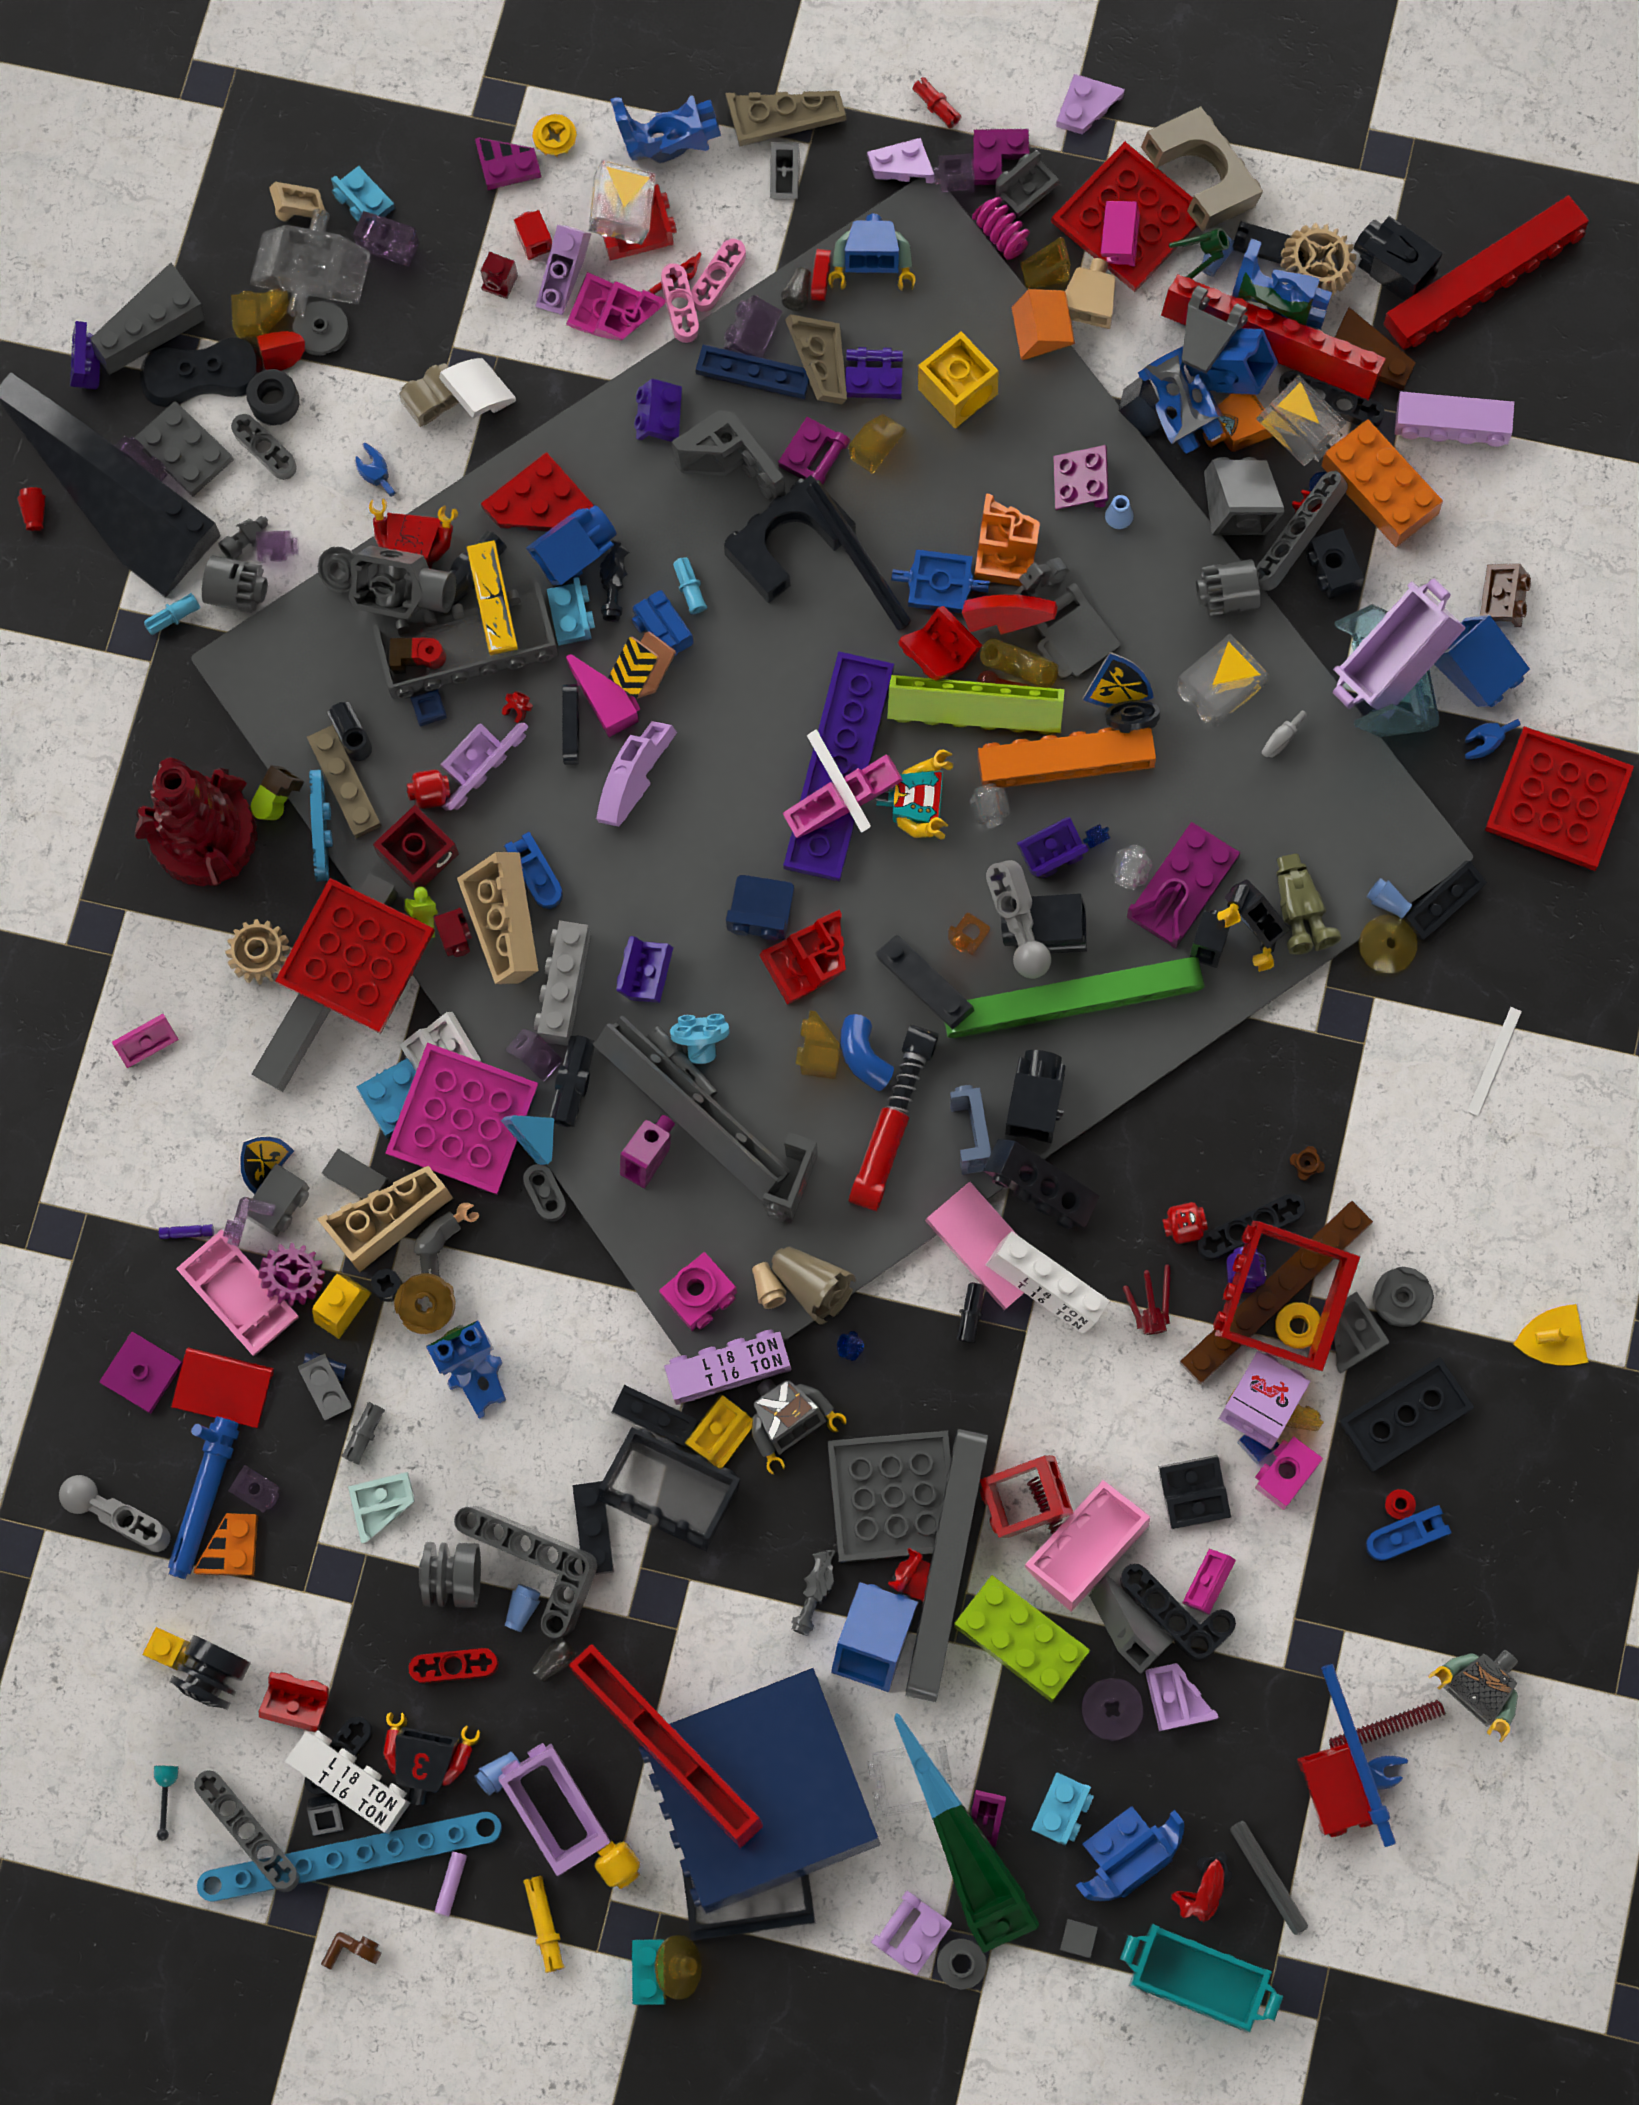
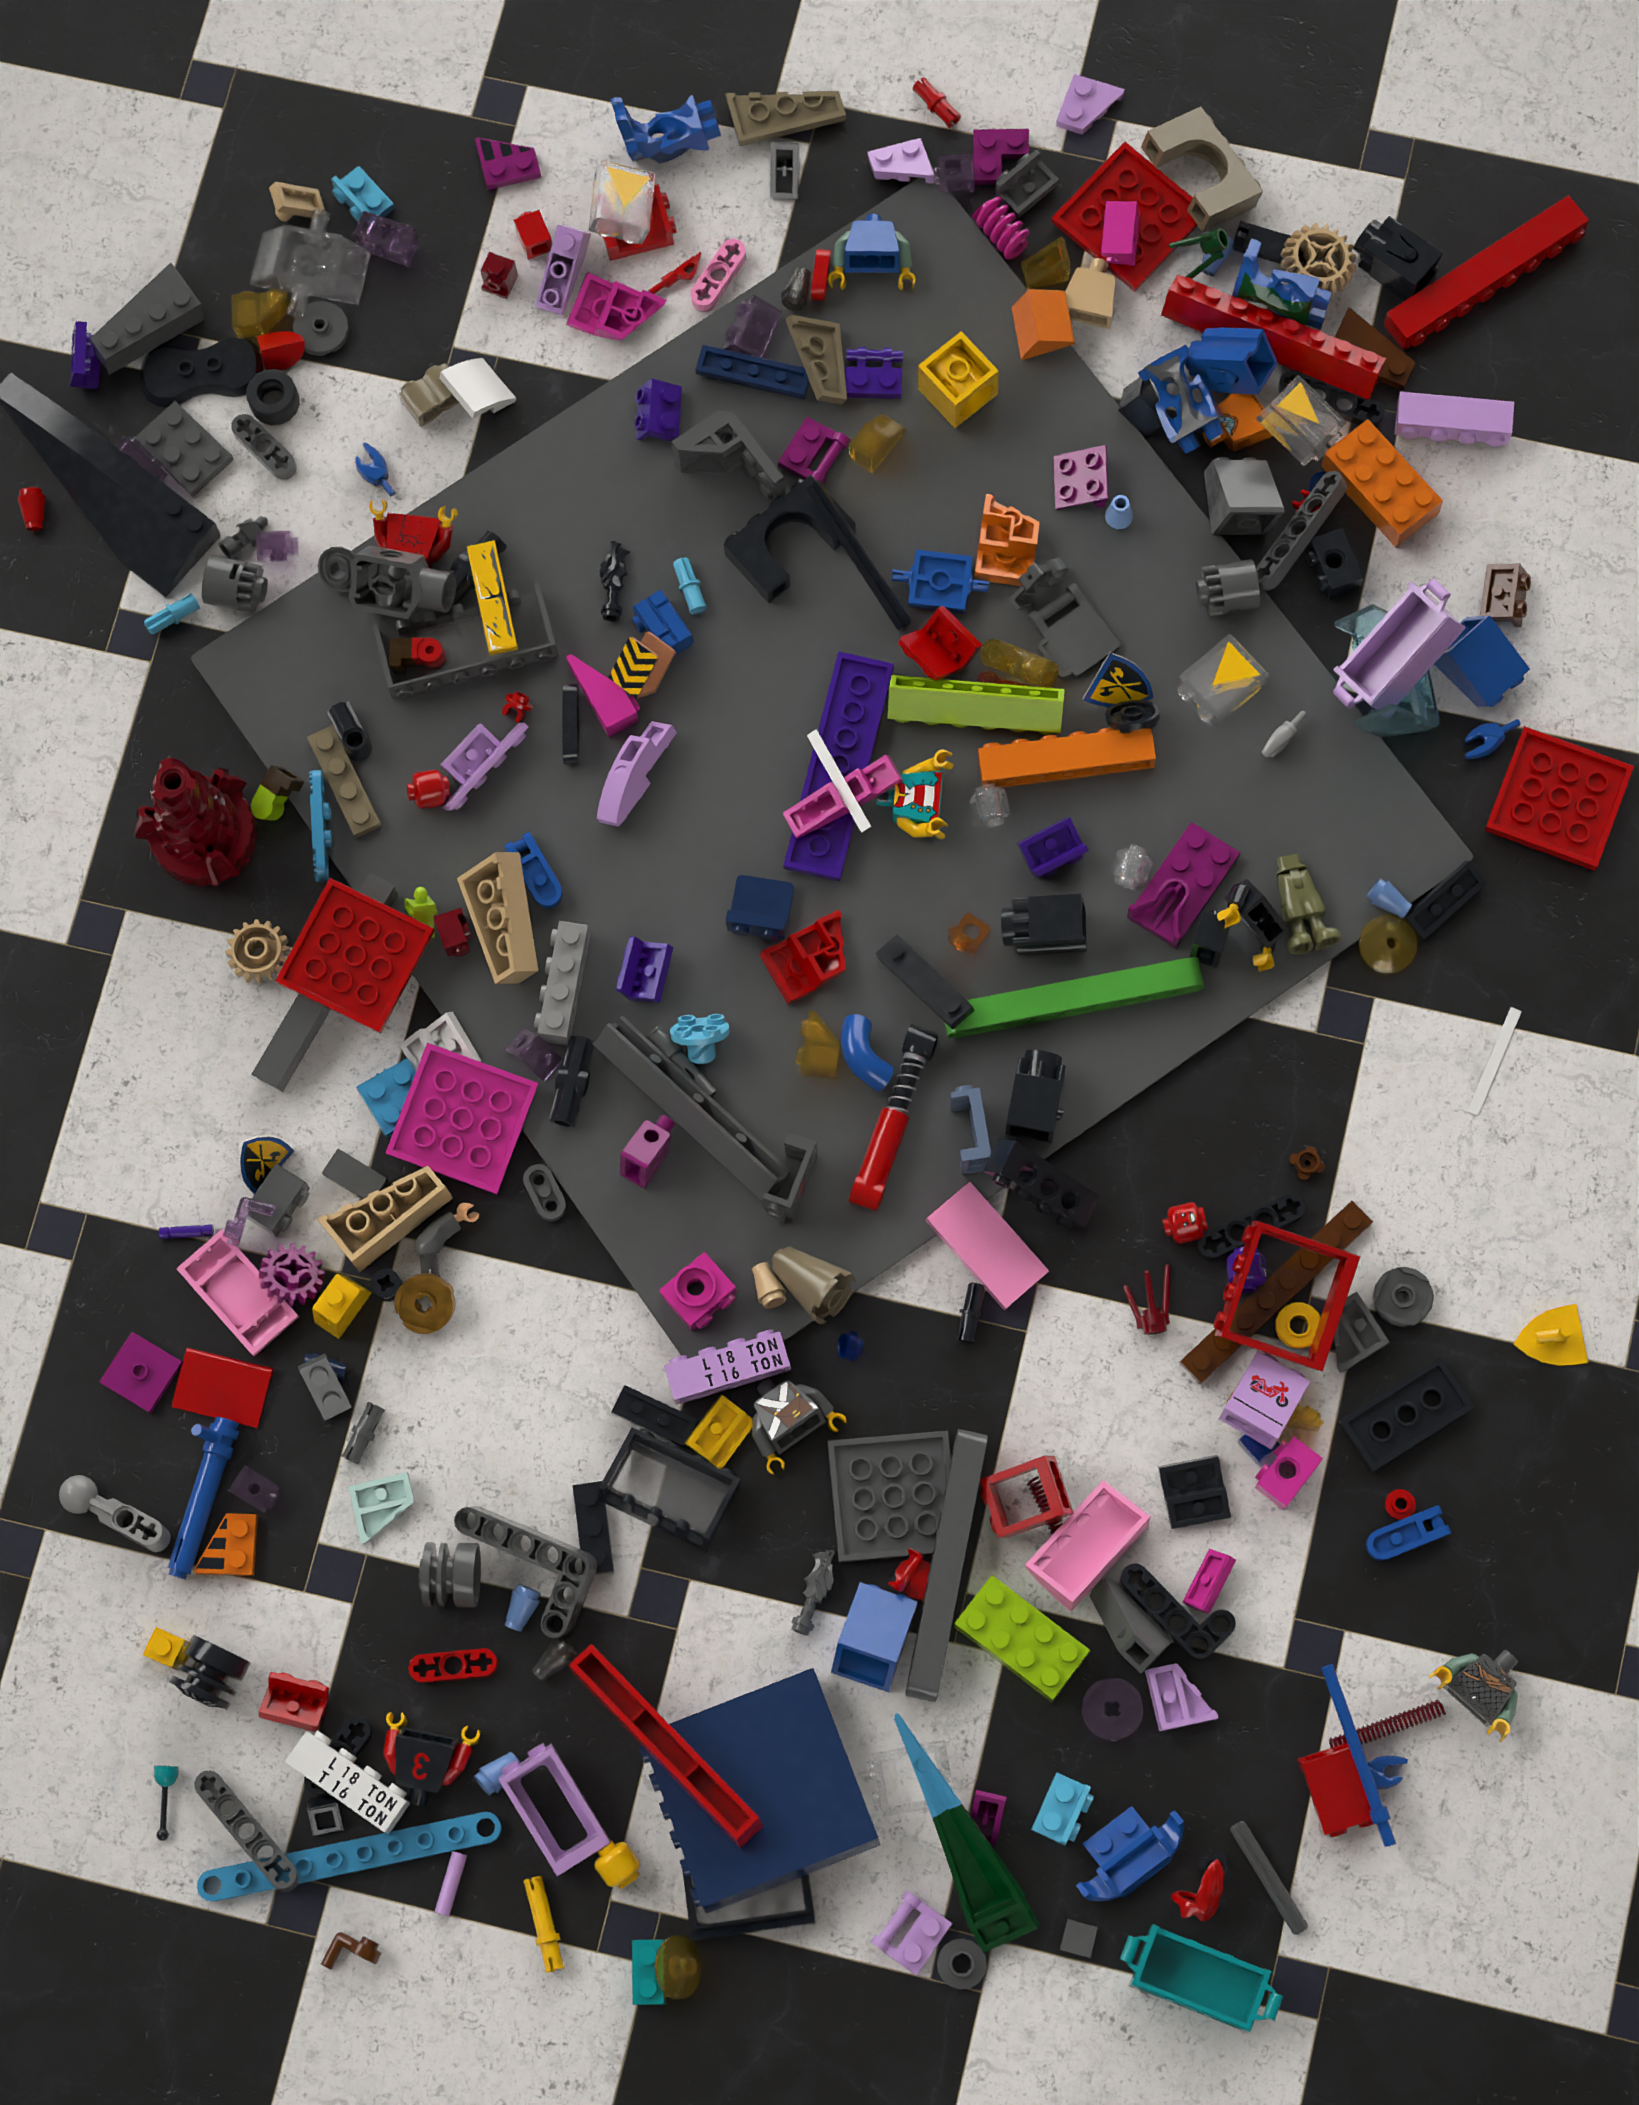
dark pink plate [112,1013,179,1068] -> none
dark red brick [373,805,459,891] -> none
dark blue tile [411,689,447,727] -> none
blue hips [426,1320,506,1419] -> none
red plate [481,452,594,531] -> none
dark azure slope [501,1115,554,1165] -> none
blue piece [526,505,617,585] -> none
yellow gear [532,114,577,157] -> none
medium azure bracket [547,577,595,646] -> none
bright pink beam [661,263,699,343] -> none
red slope [962,594,1058,635] -> none
light grey beam [986,860,1051,979] -> none
white brick [986,1231,1110,1334] -> none
clear blue plate [1083,824,1111,849] -> none
dark grey flag [1182,285,1248,374] -> none

